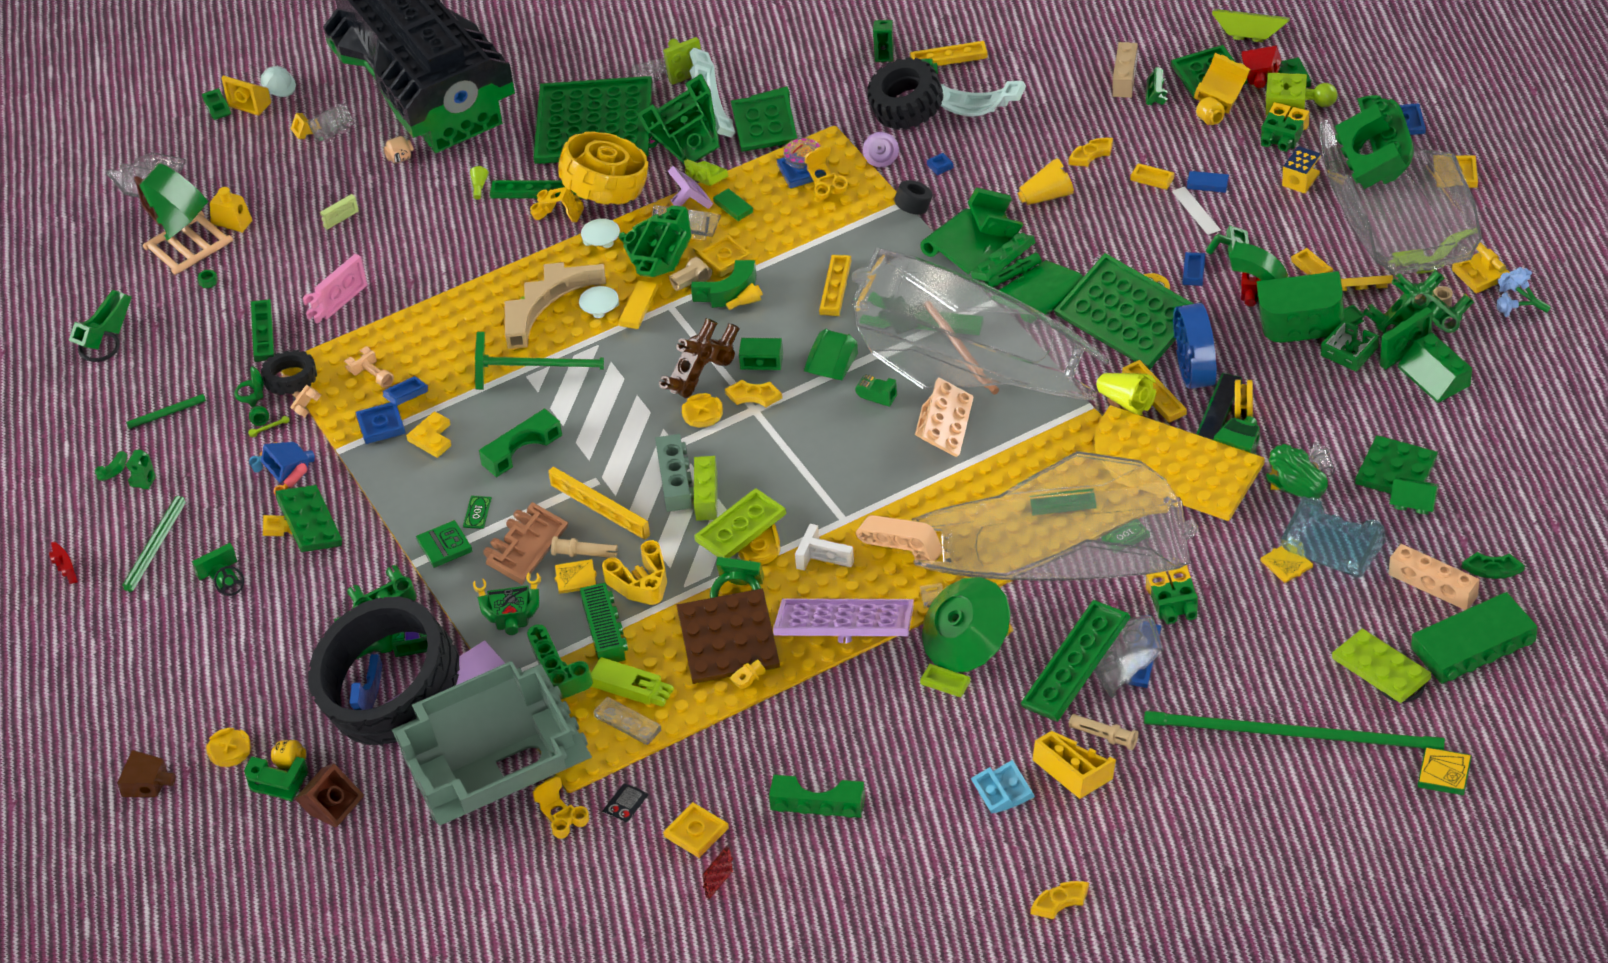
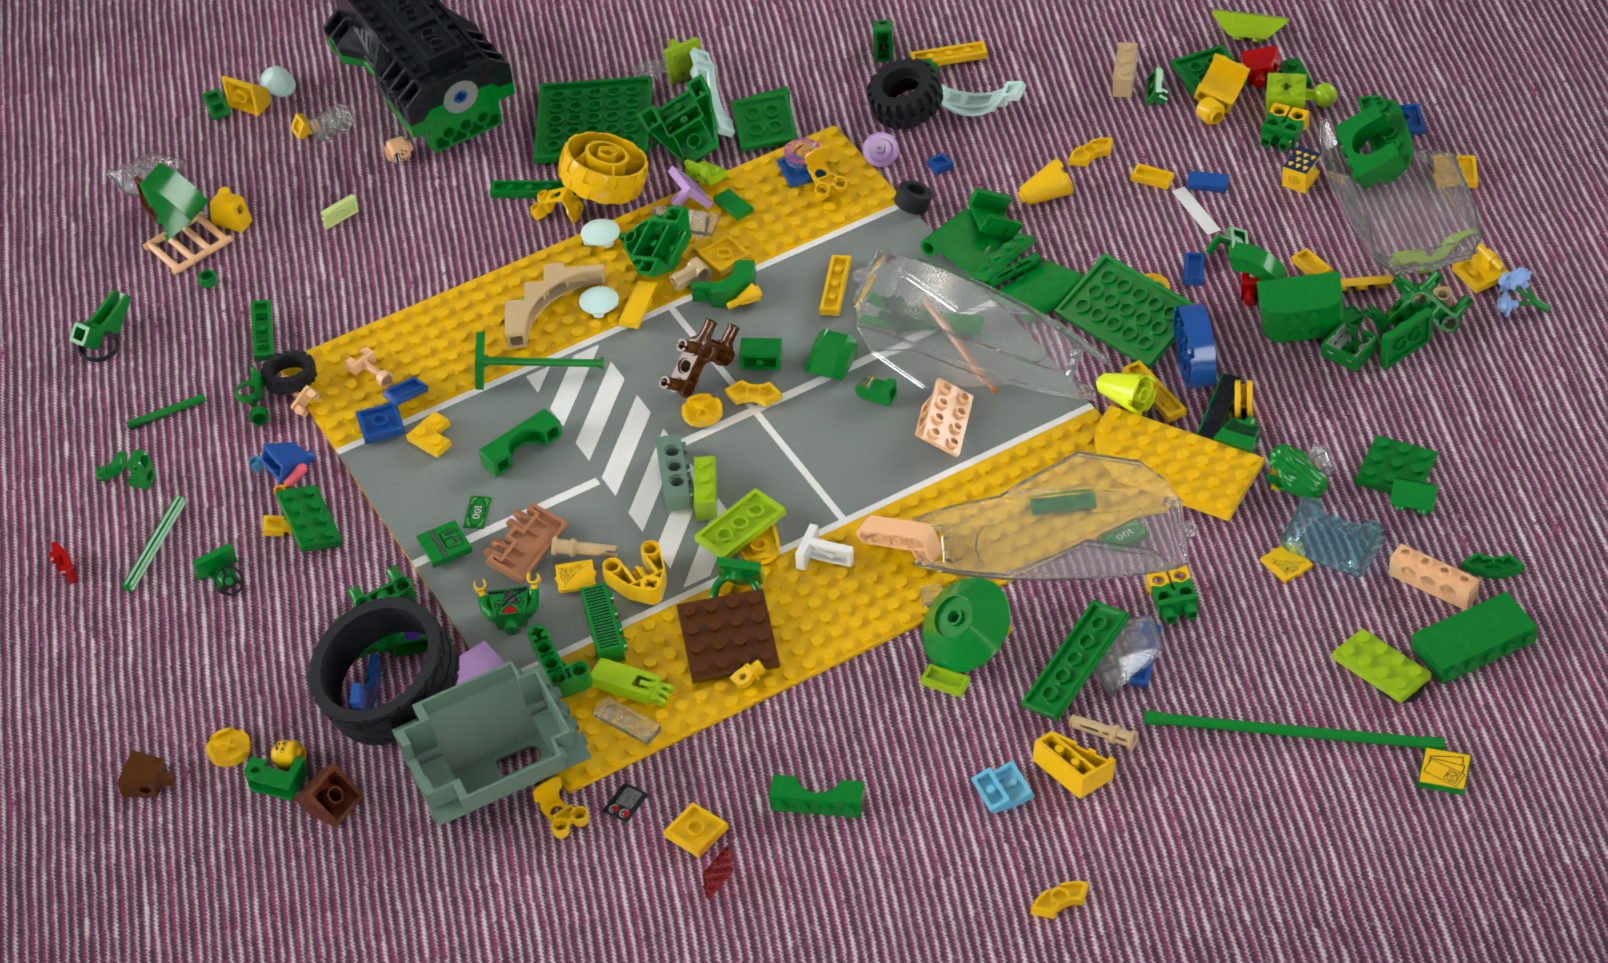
lime hinge [248,416,289,437] -> none
bright pink tile [303,254,367,324] -> none
lime cone [470,166,489,200] -> none
yellow tile [548,466,650,540] -> none
lavender piece [773,599,914,643] -> none
green slope [1398,333,1472,403] -> none

